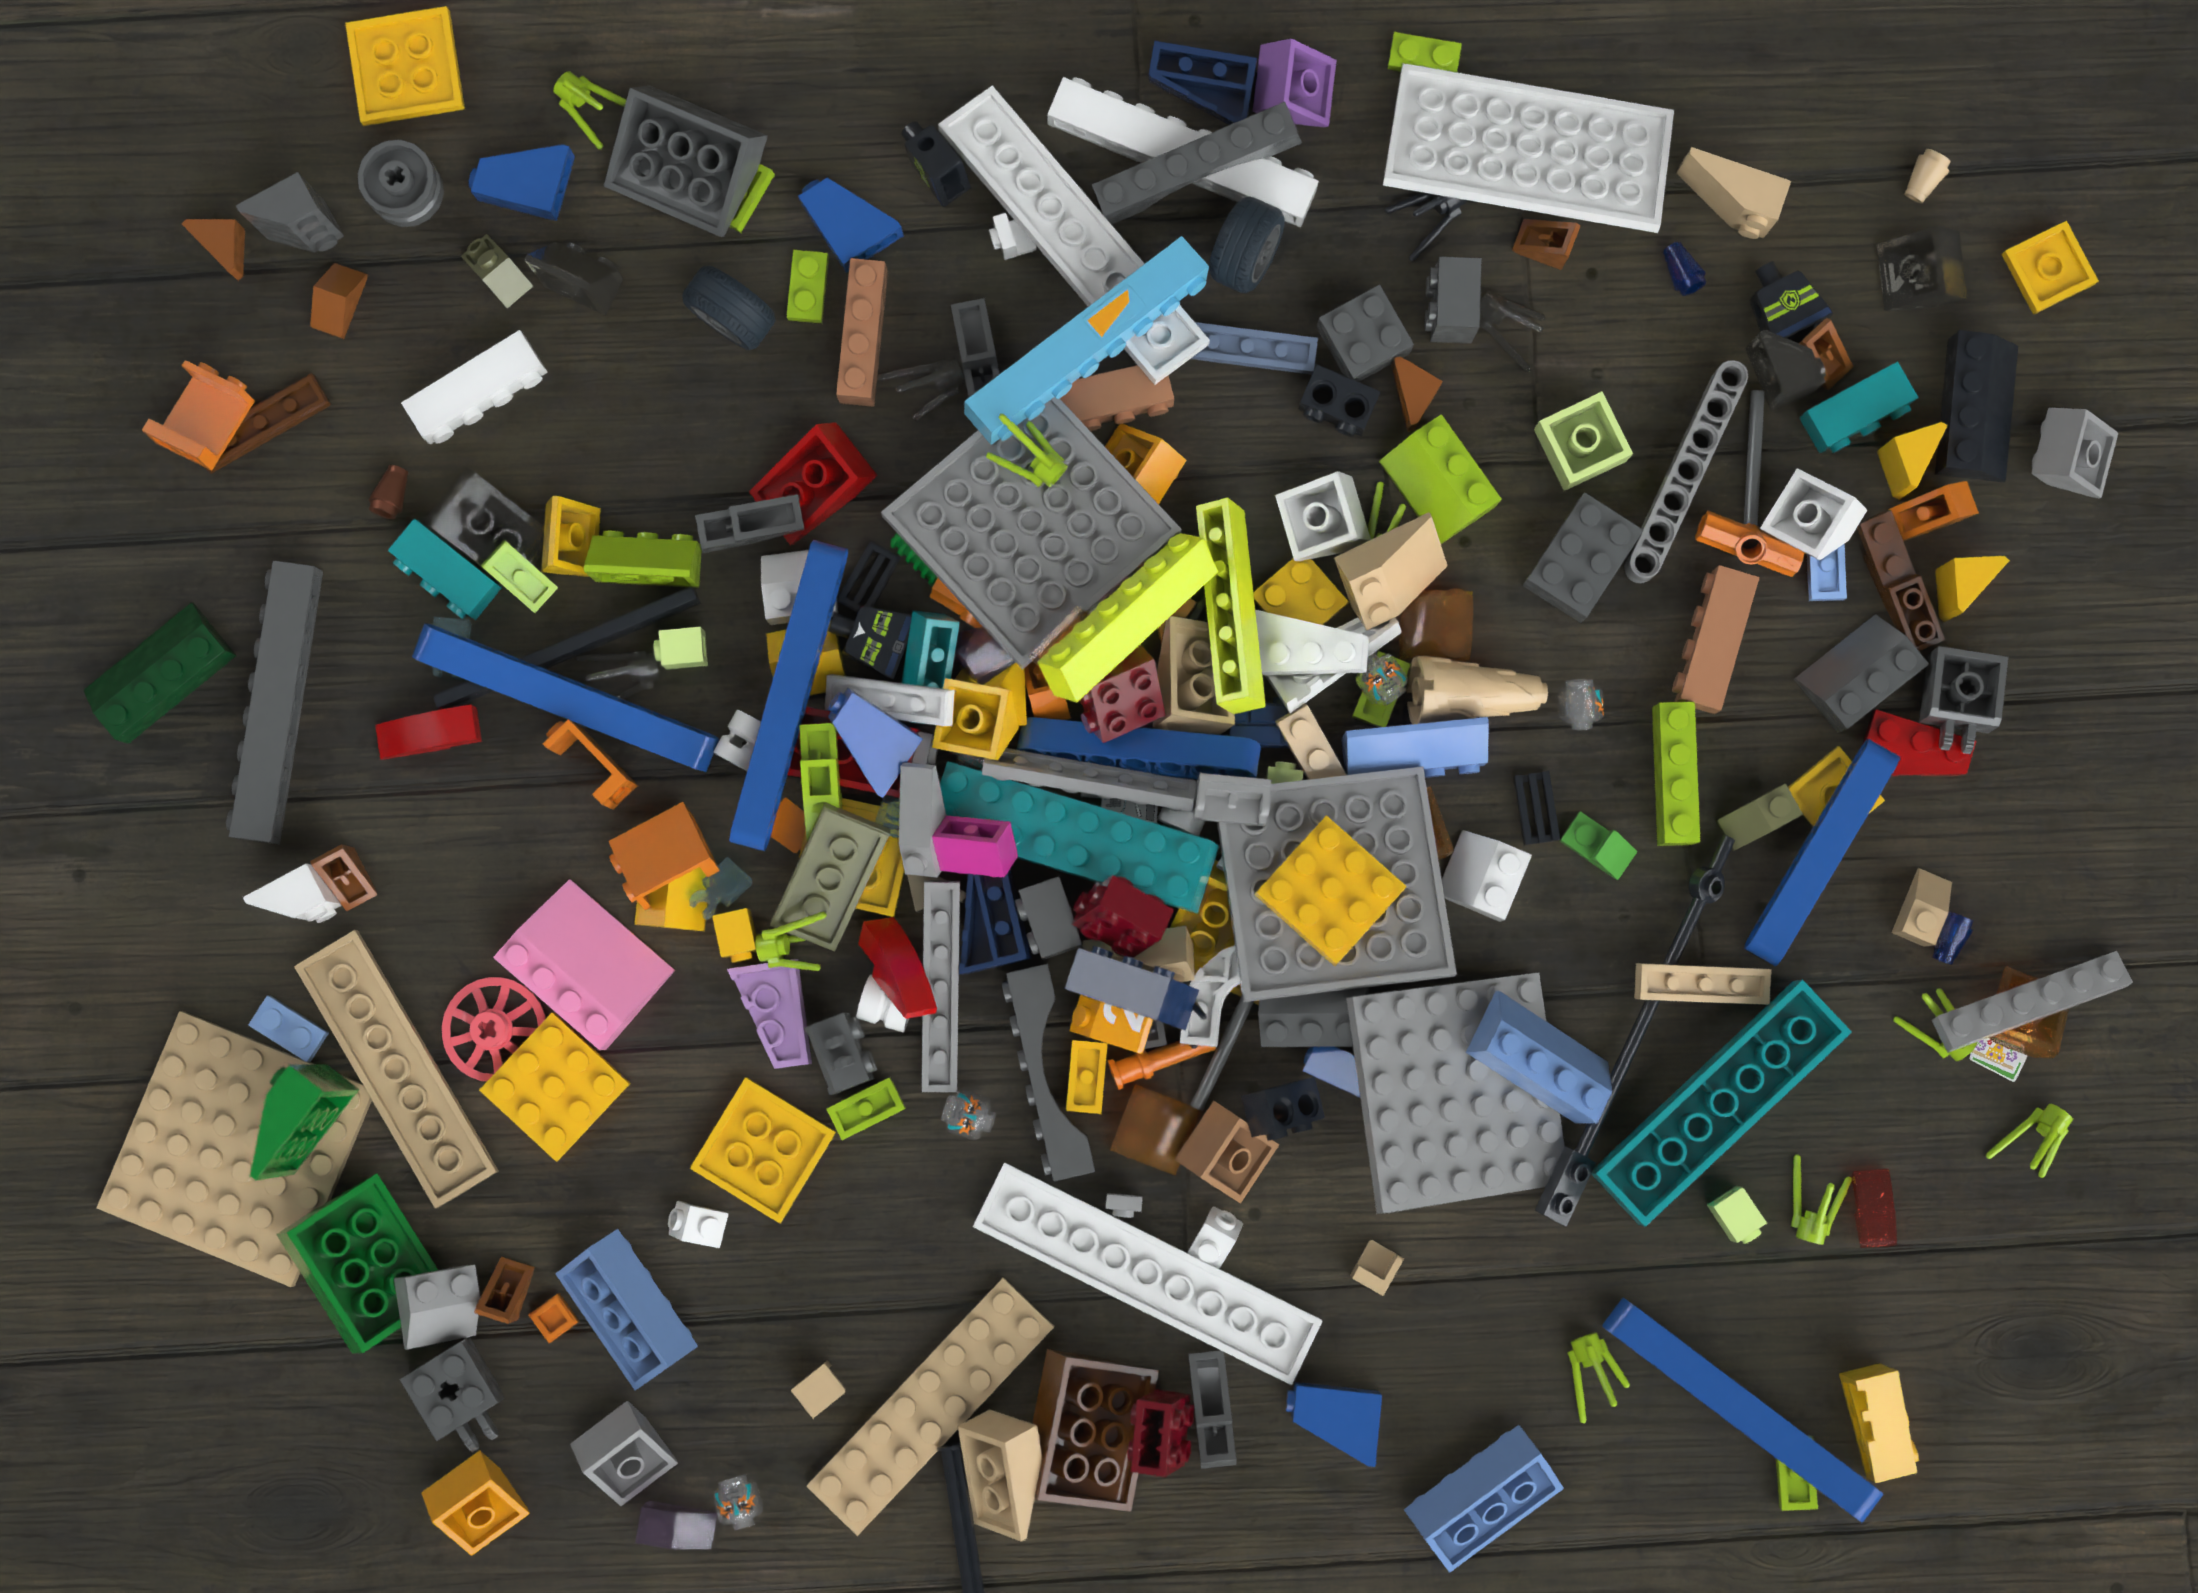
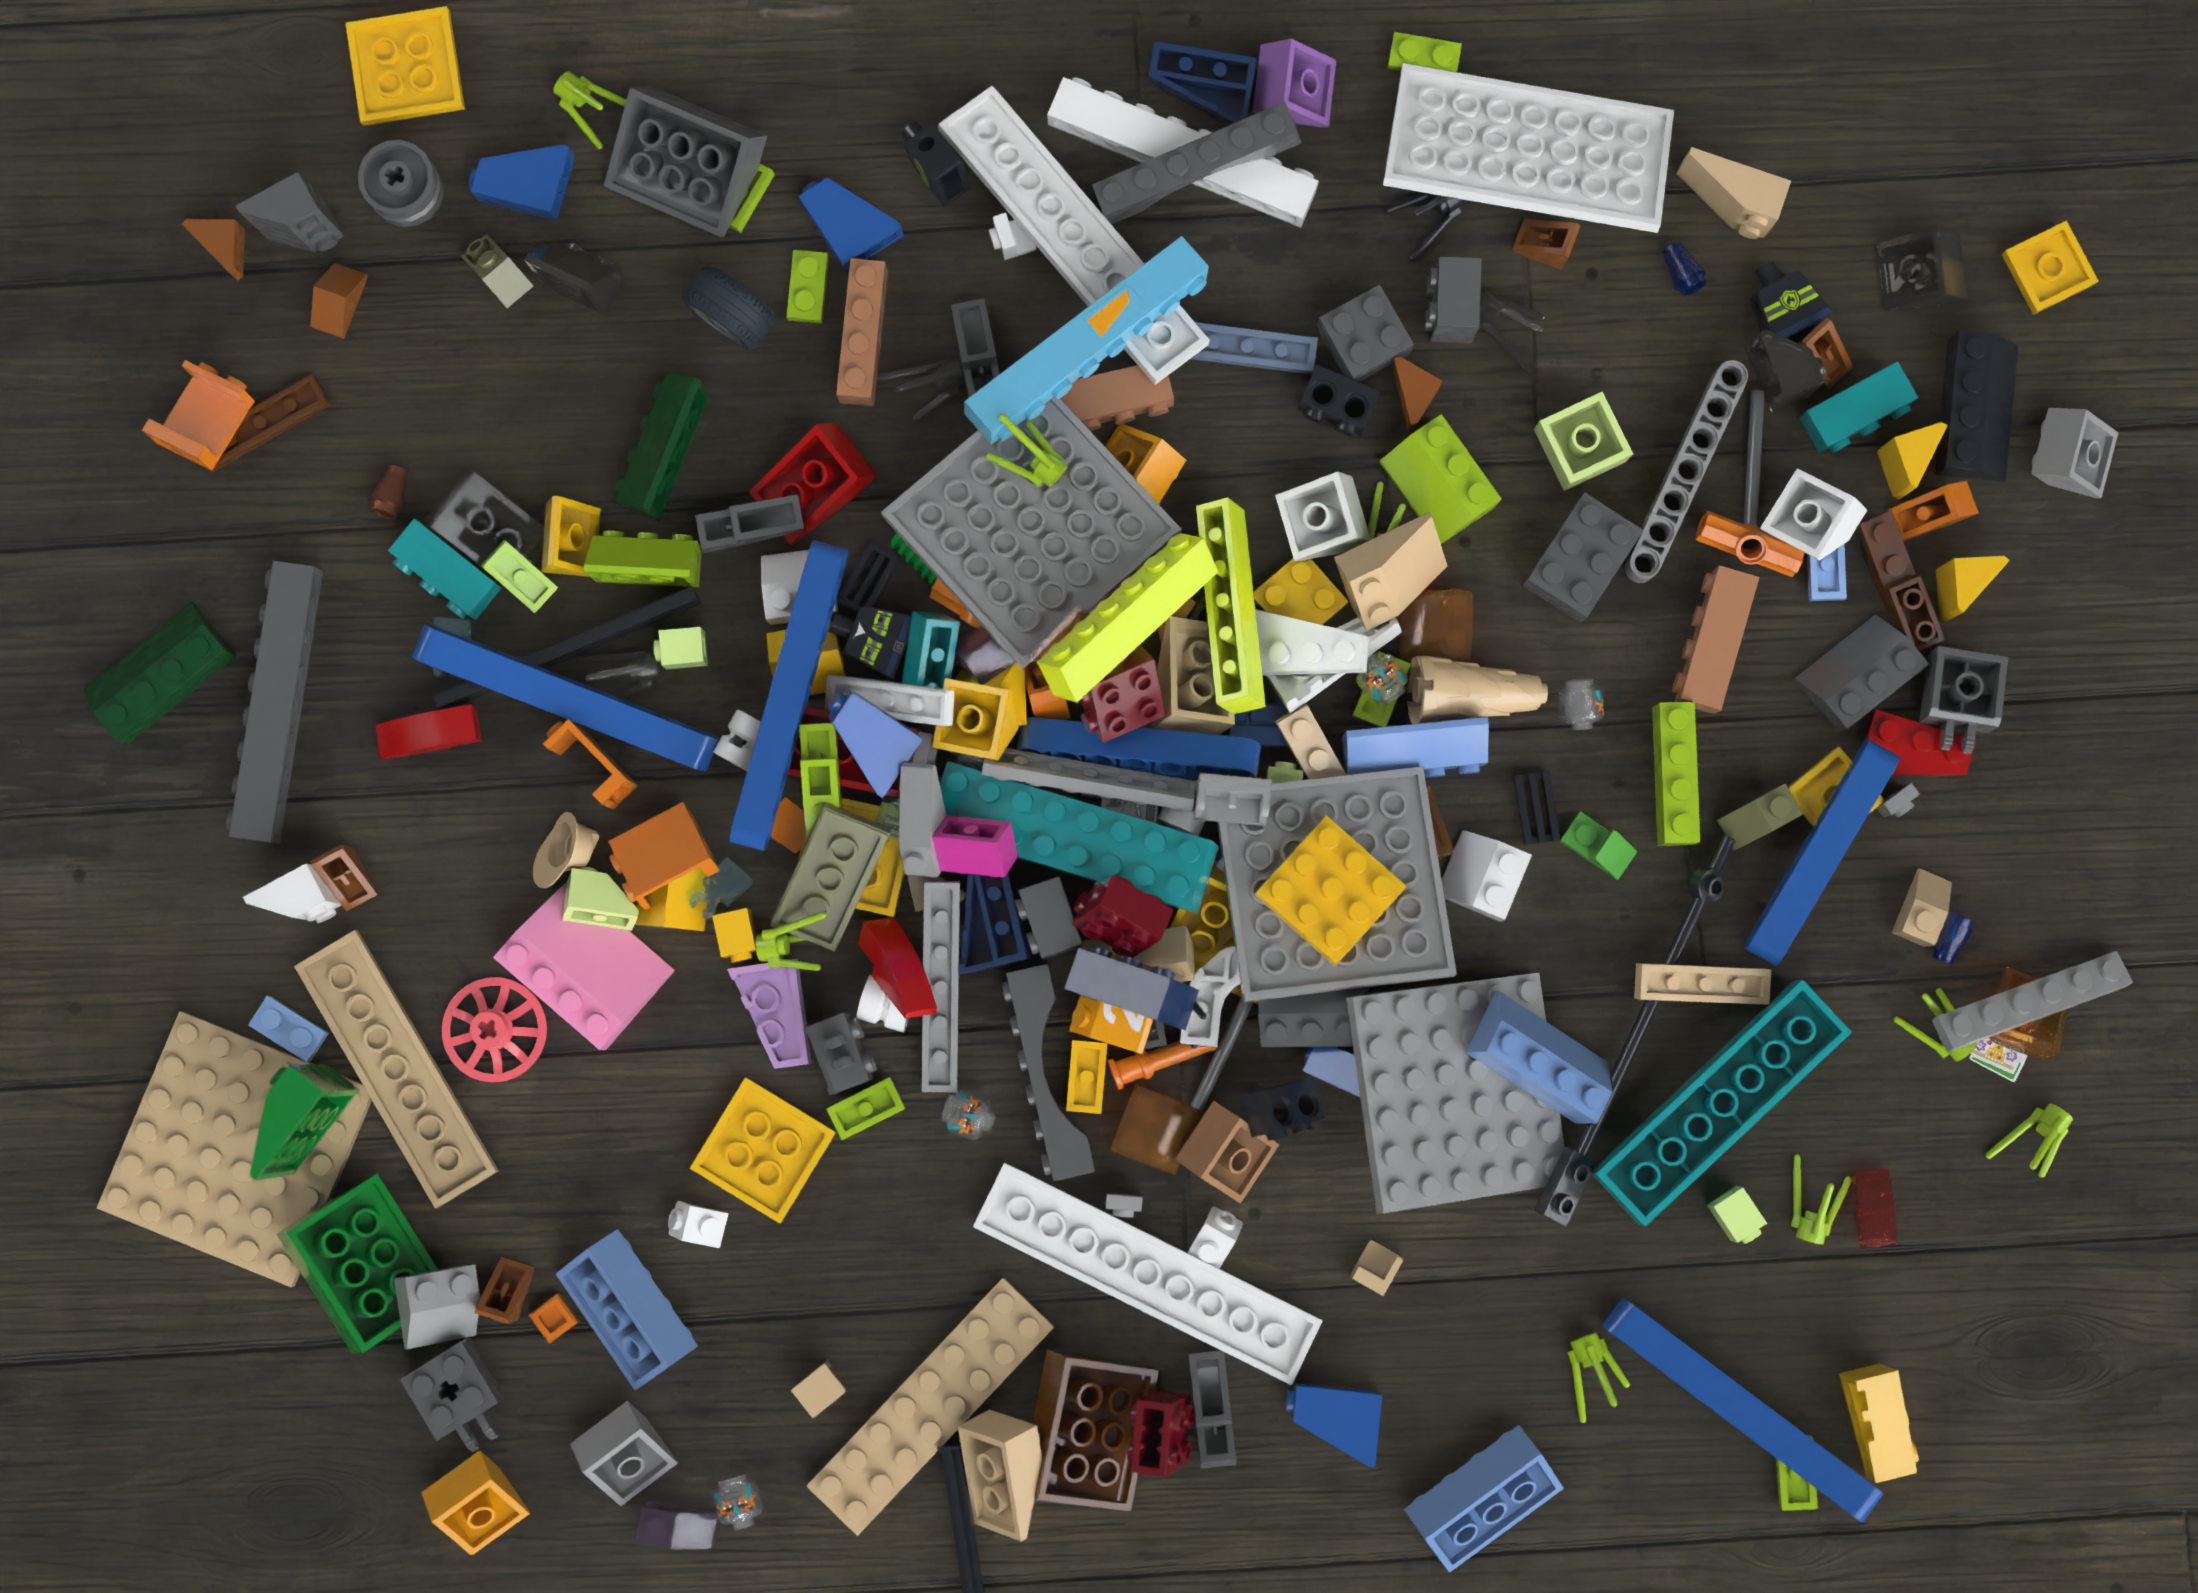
white brick [401,330,547,444] -> none
yellow plate [479,1012,631,1162] -> none
black wheel [1209,196,1285,293] -> none
tan cone [1904,149,1951,204] -> none
none -> tan piece [533,812,599,889]
none -> yellowish green slope [562,867,639,931]
none -> dark green slope [614,373,710,522]
none -> light grey plate [1876,783,1920,818]

